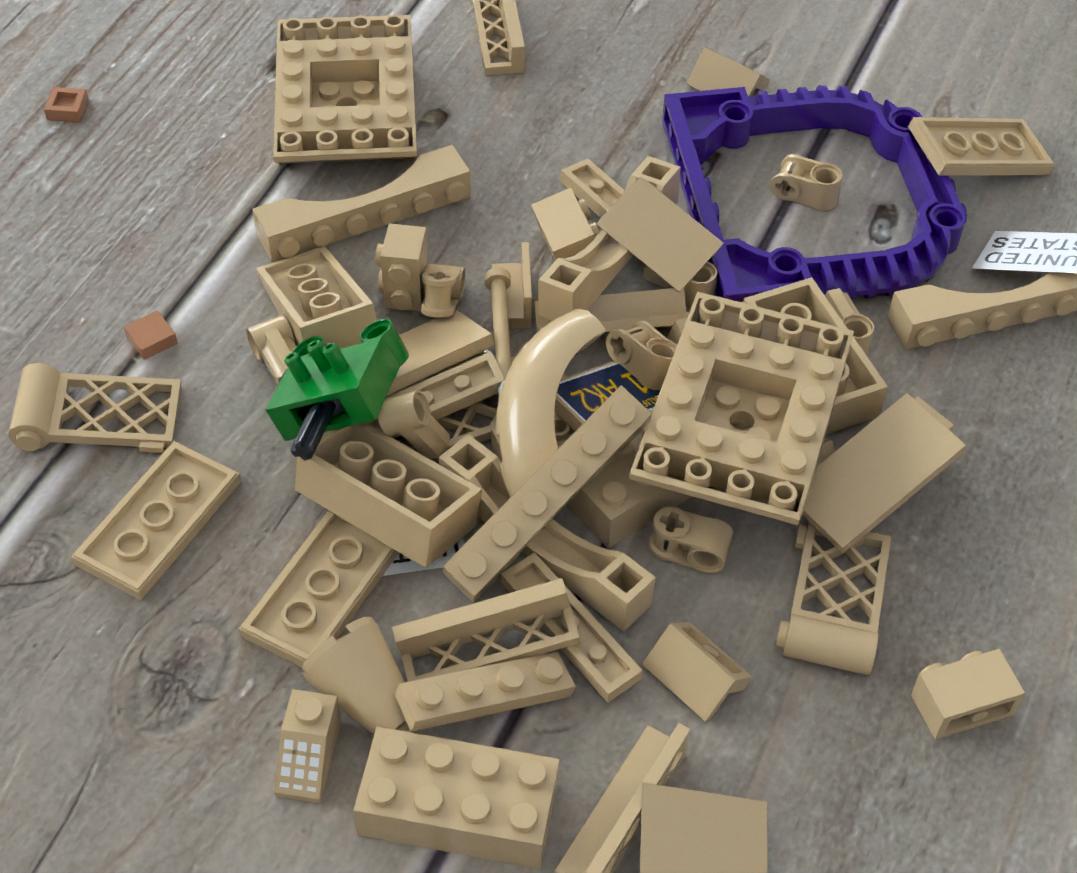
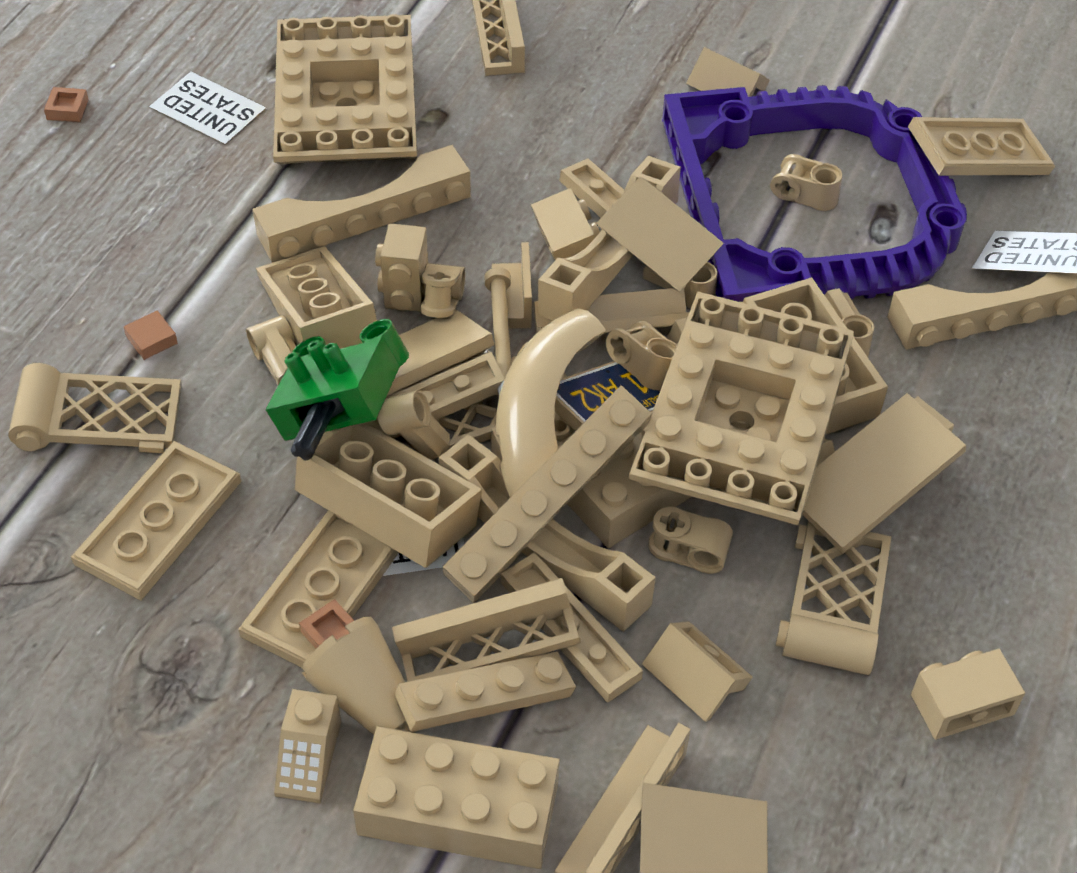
none -> white sticker [149,72,266,144]
none -> nougat tile [299,599,354,649]

